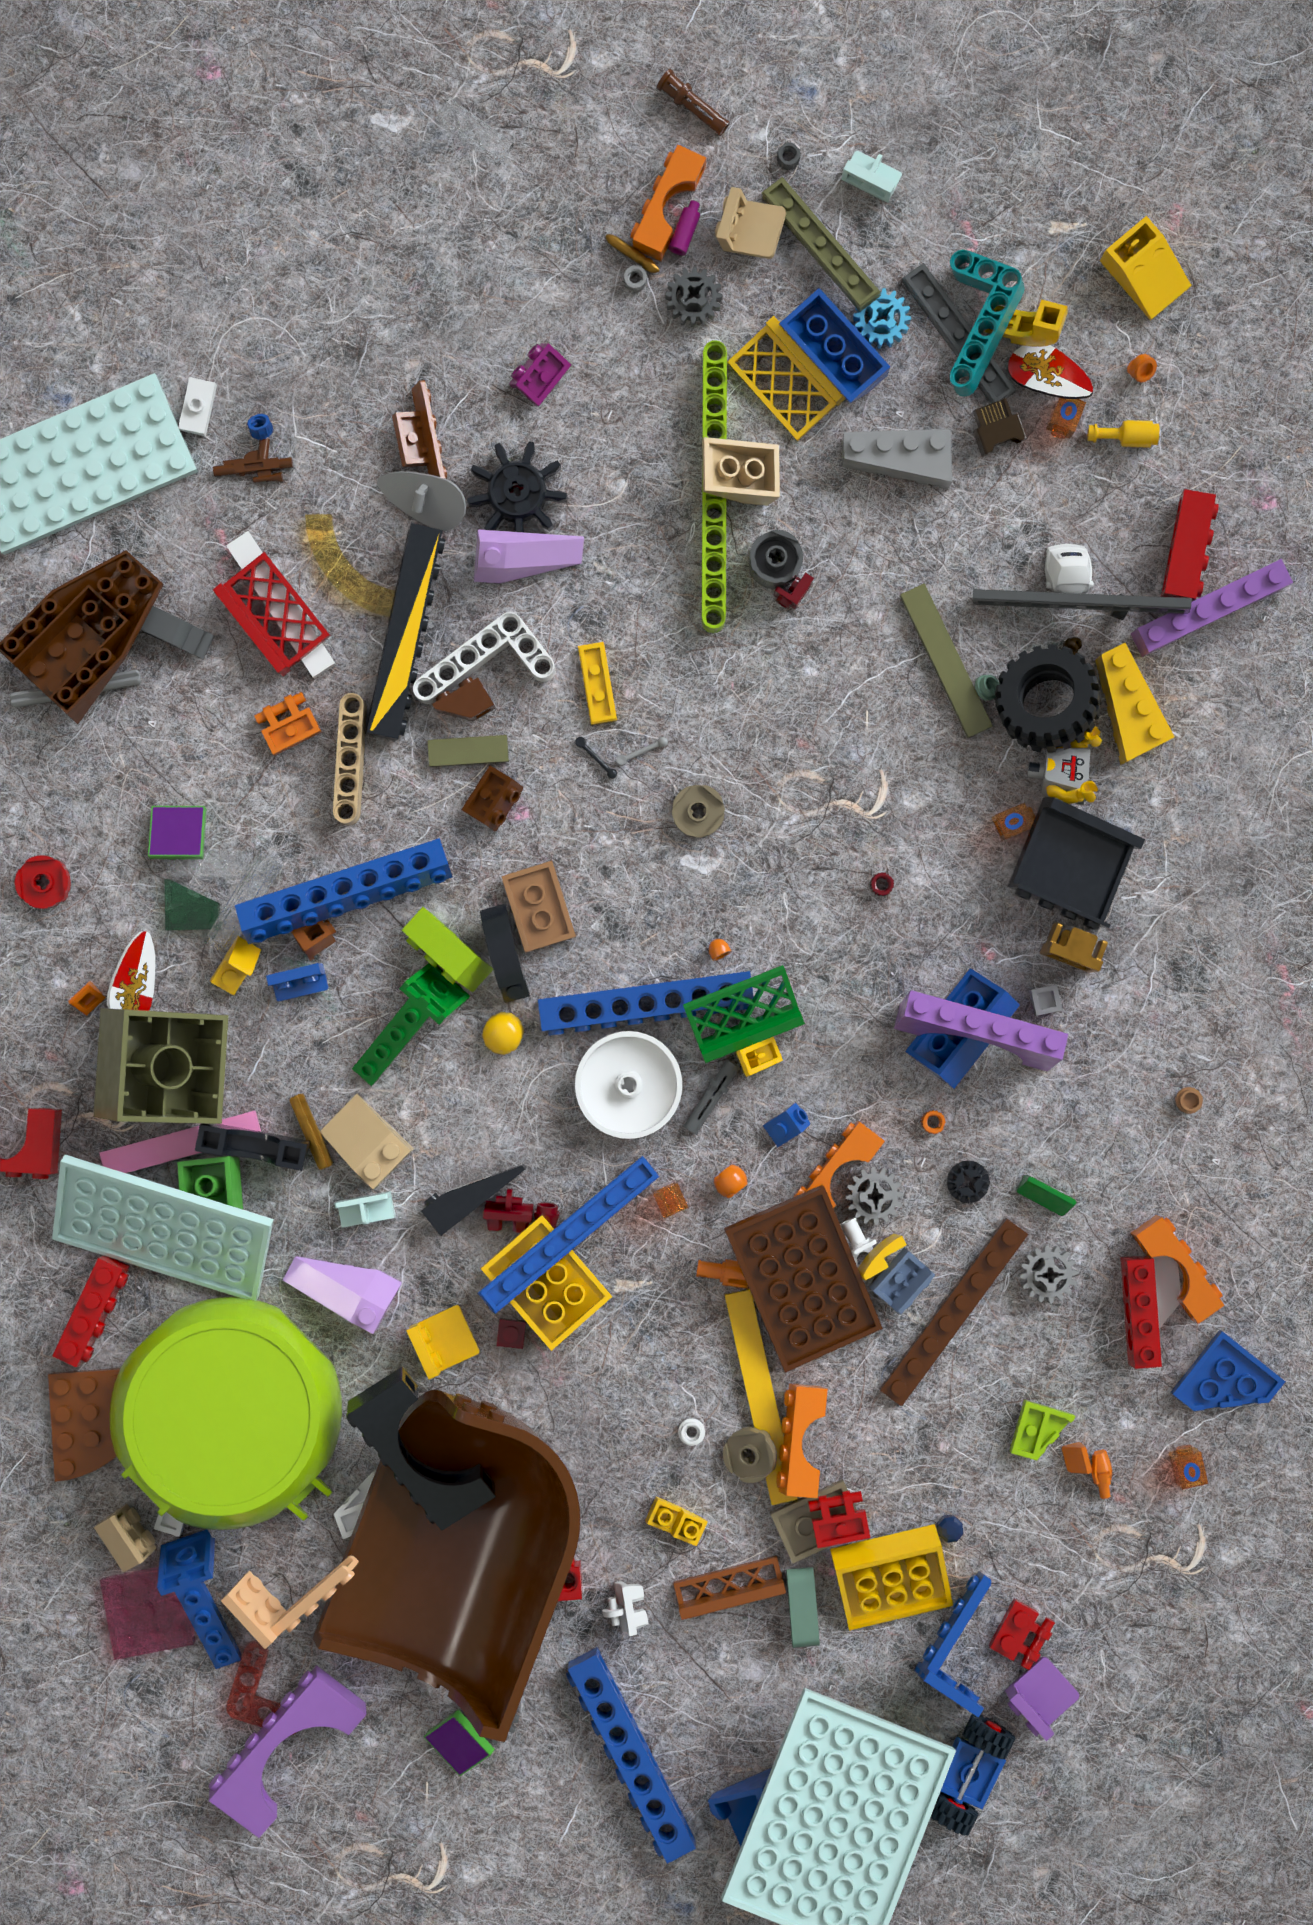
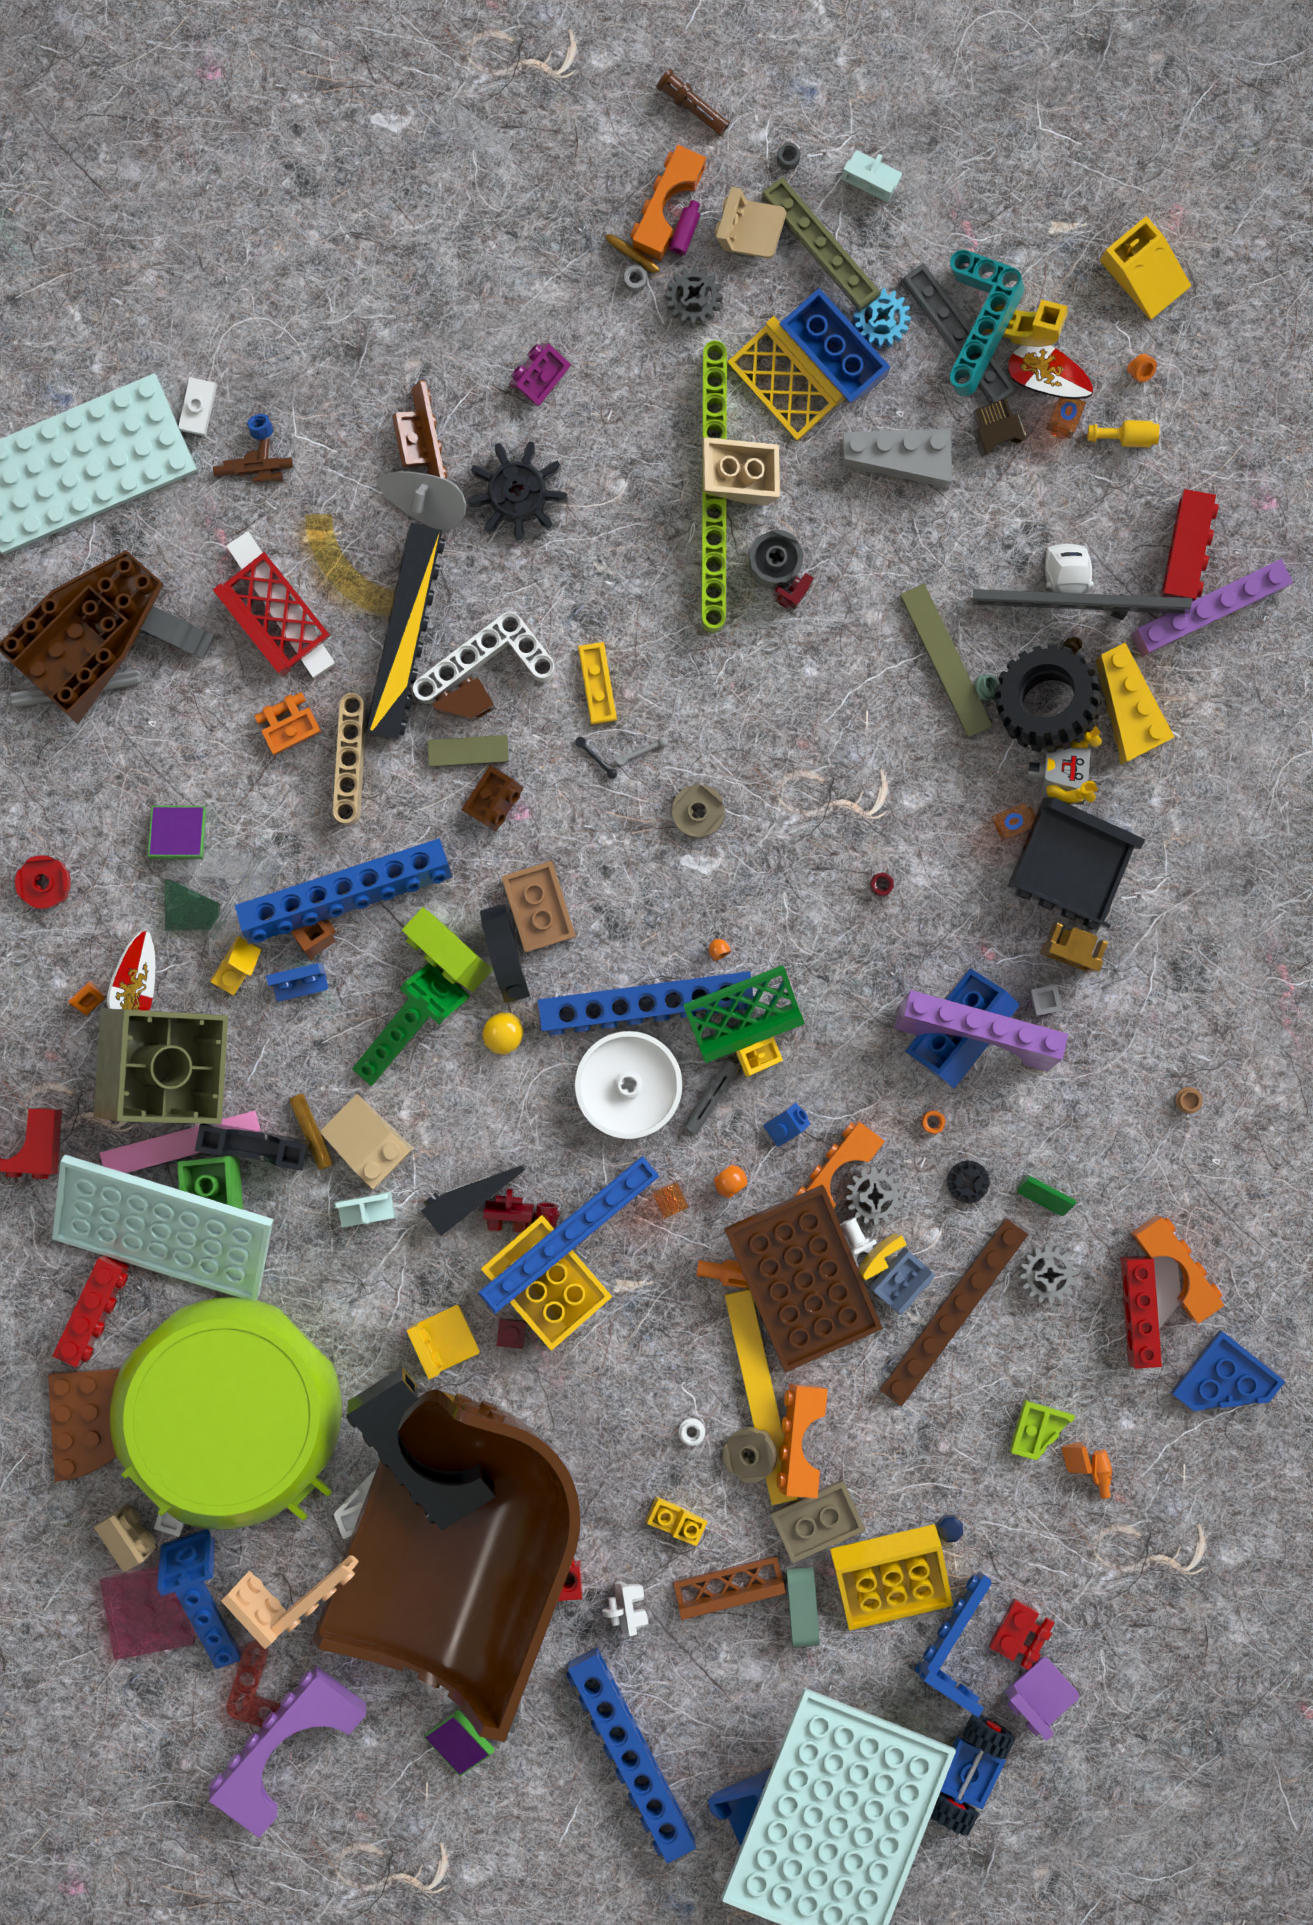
lavender wedge [283,1256,402,1334] -> none
lavender wedge [474,530,584,583] -> none
red plate [808,1490,871,1548] -> none
clear orange brick [1169,1445,1208,1490] -> none

